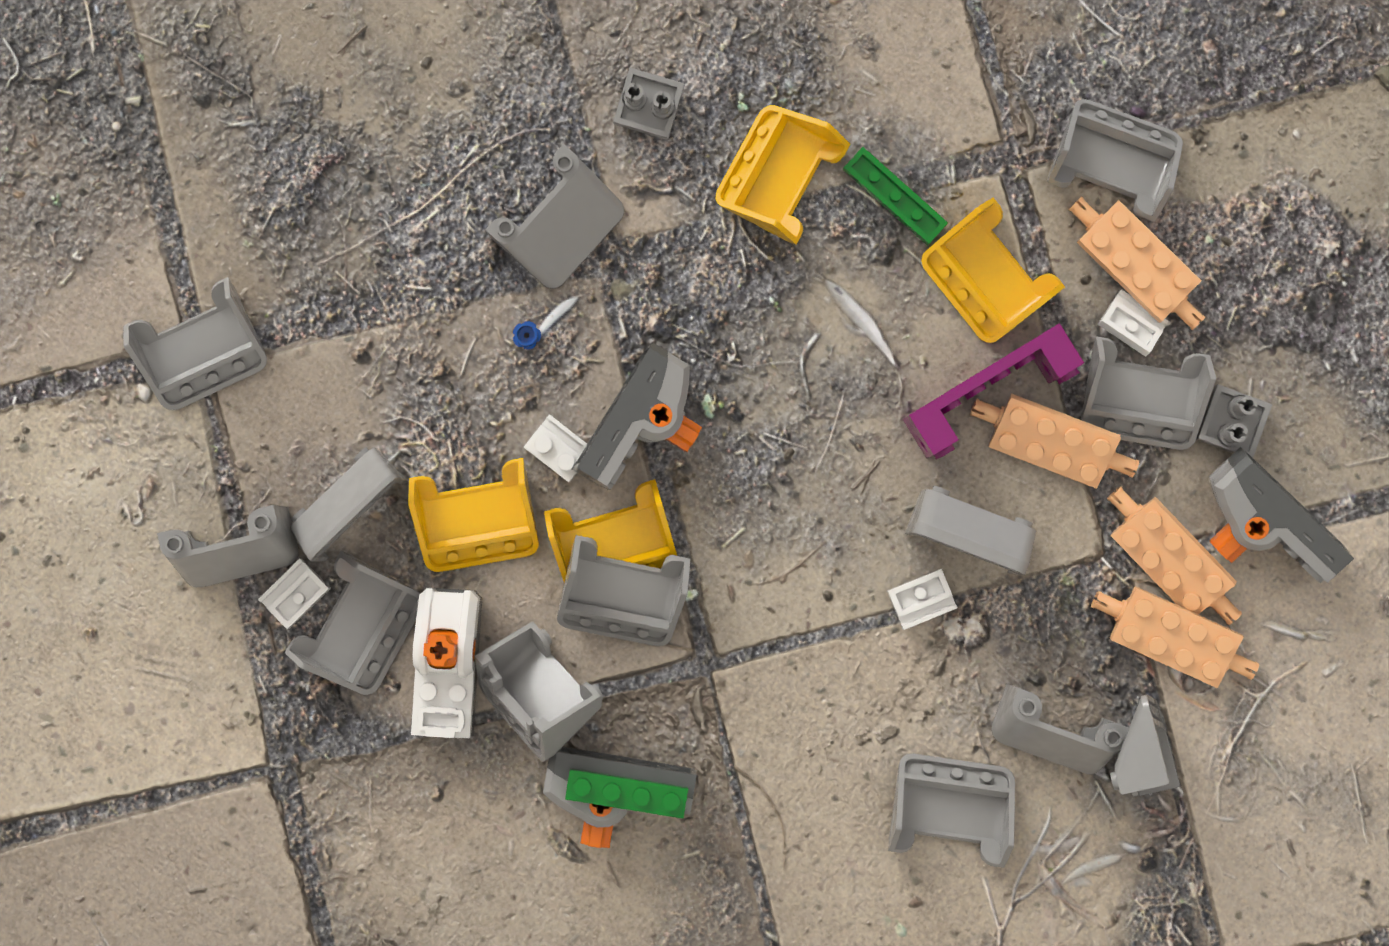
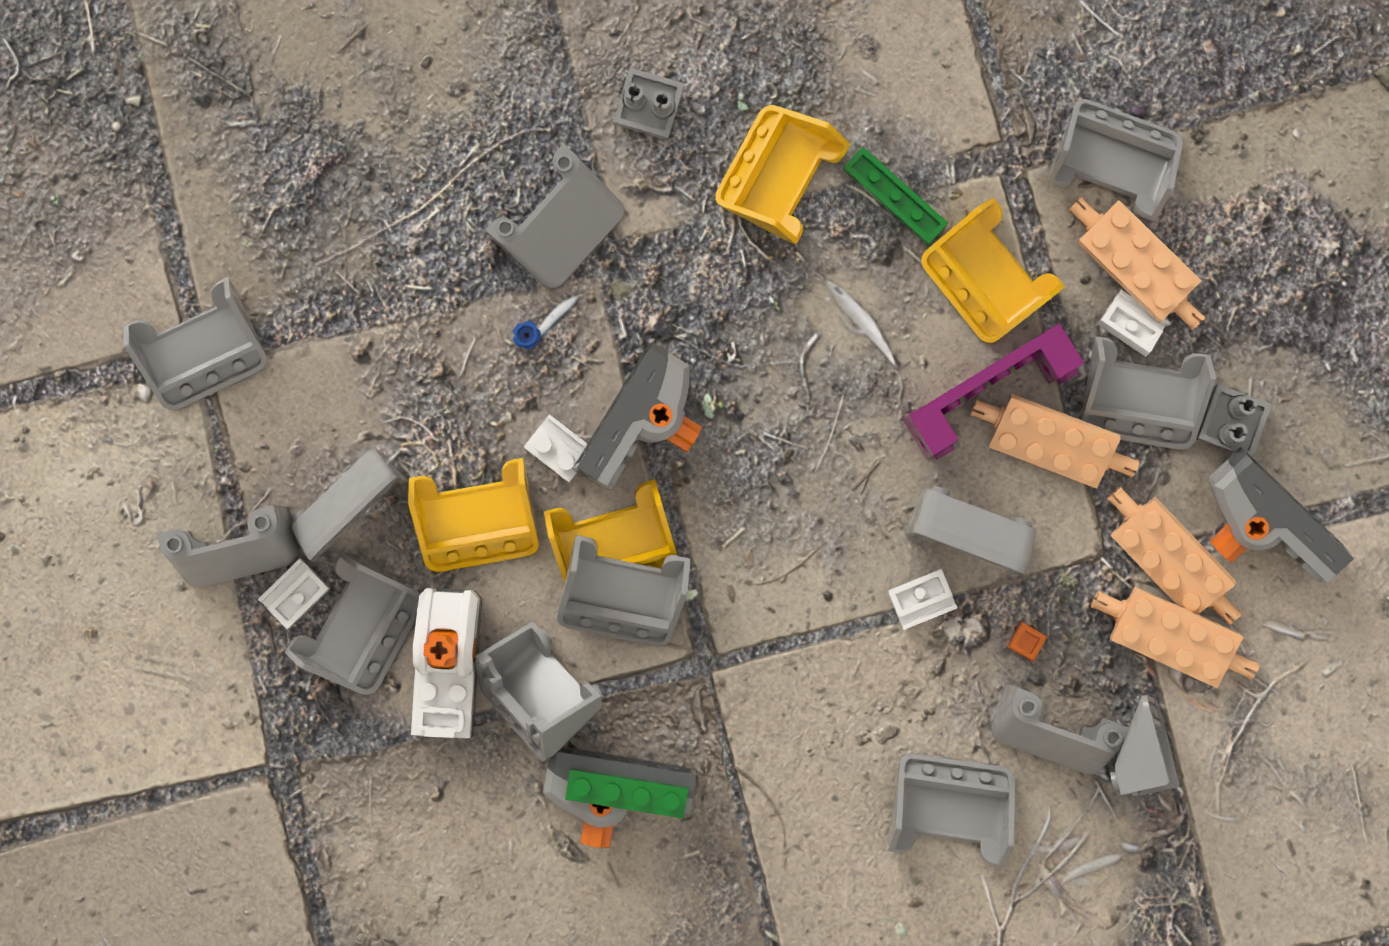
none -> orange tile [1007,622,1047,662]

